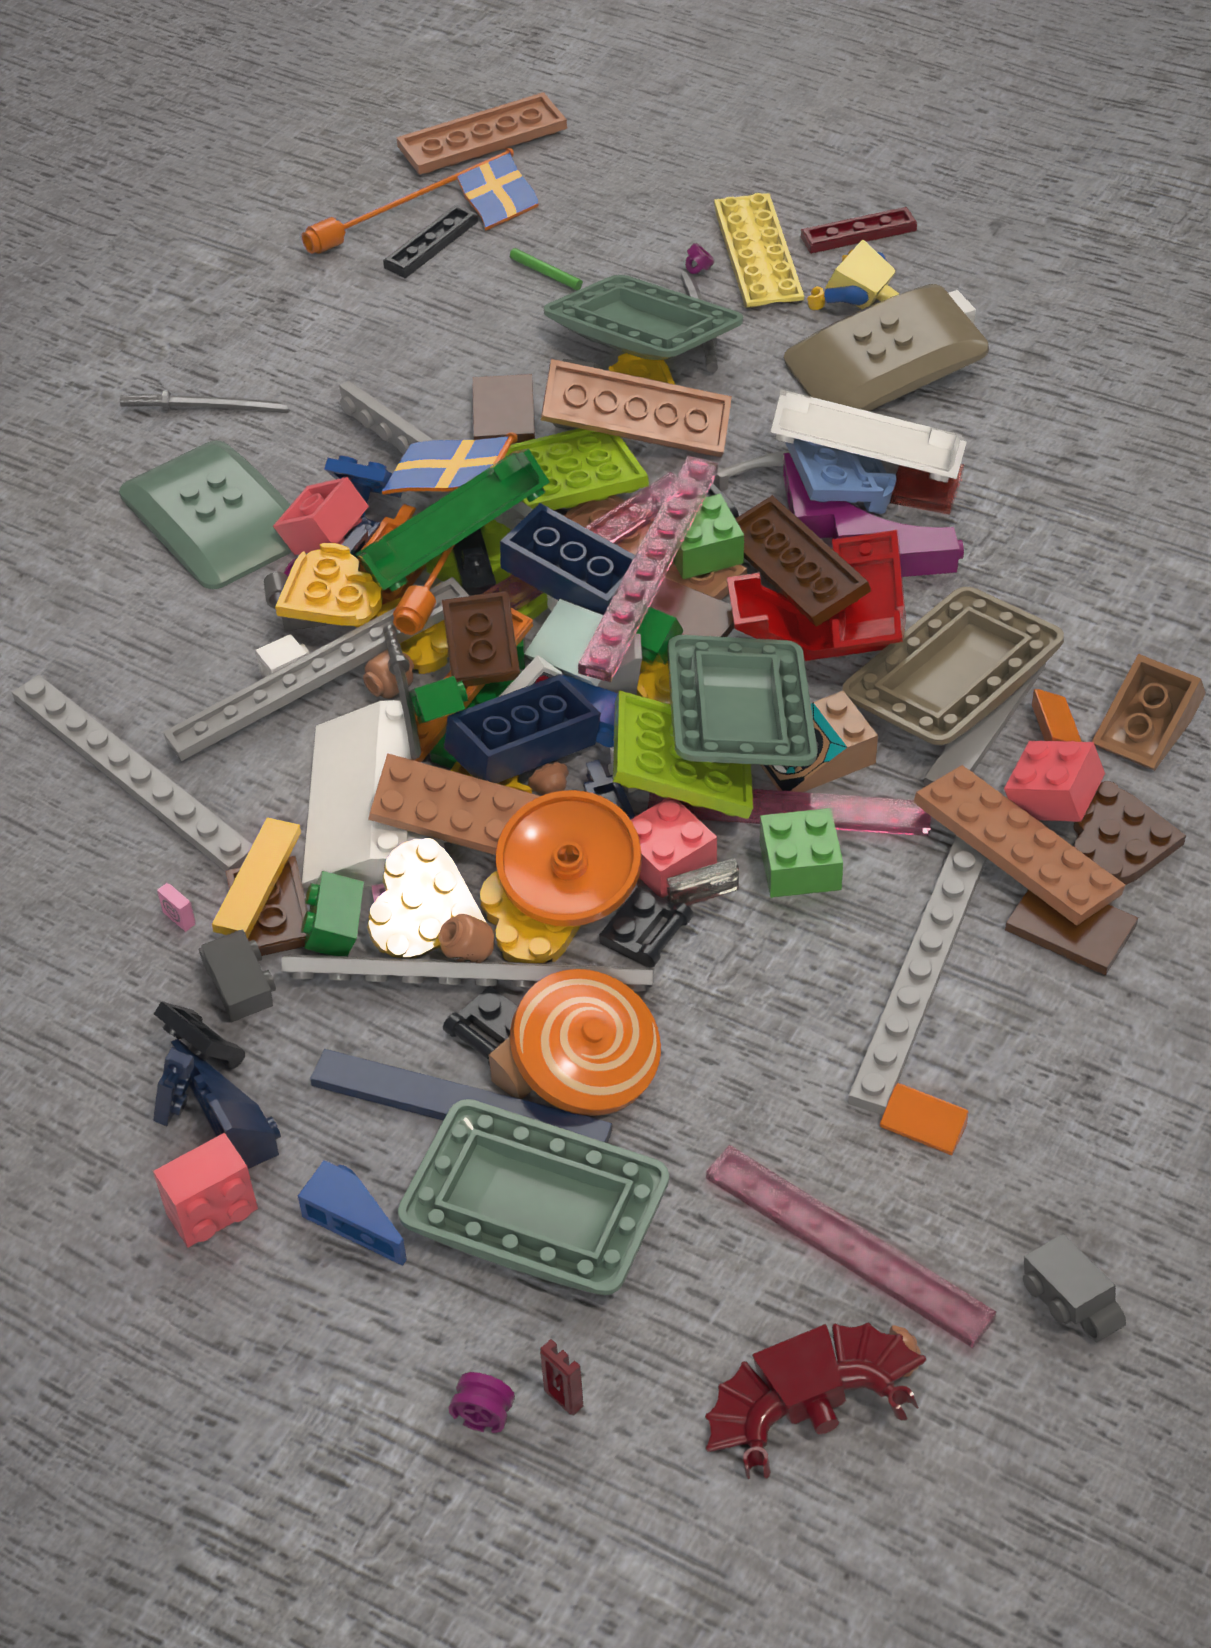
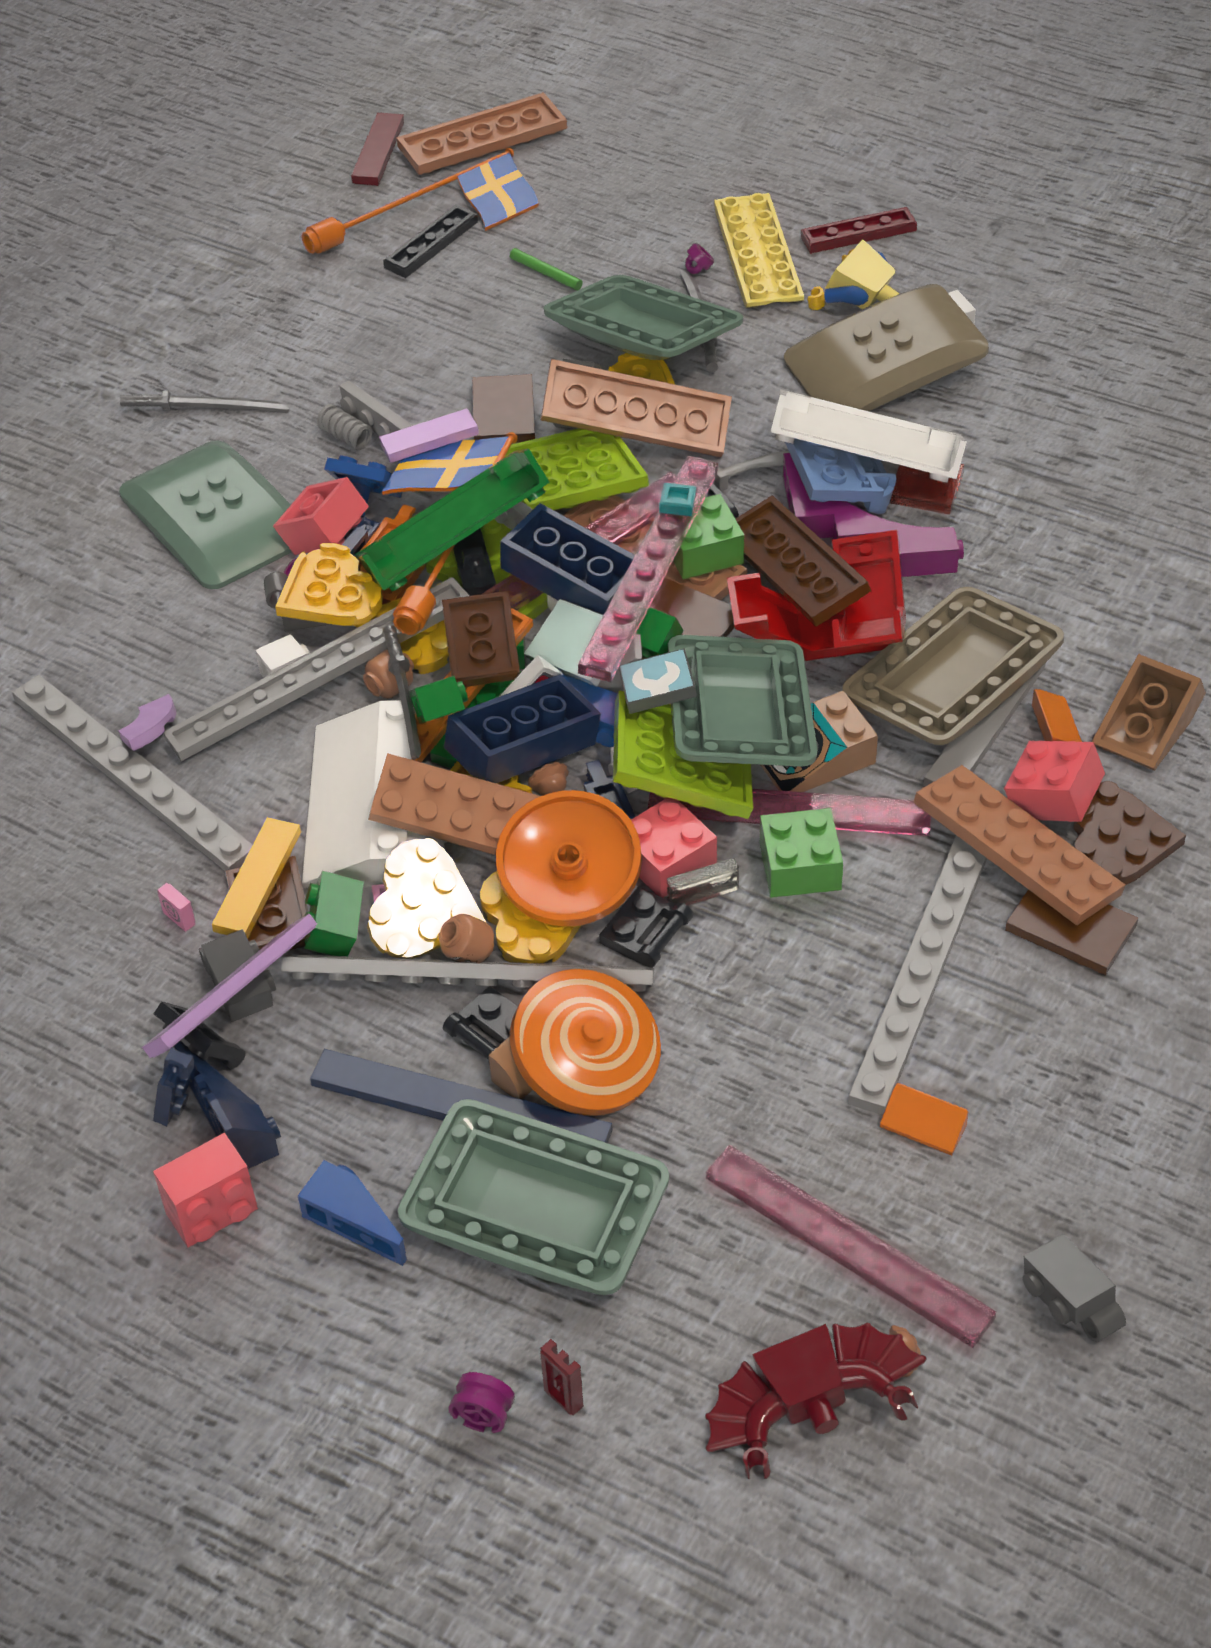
none -> lavender tile [118,694,176,751]
none -> lavender tile [142,914,317,1058]
none -> light grey piece [317,404,372,450]
none -> tile [351,112,404,186]
none -> lavender tile [379,408,479,463]
none -> tile [618,648,697,714]
none -> teal tile [659,483,697,517]

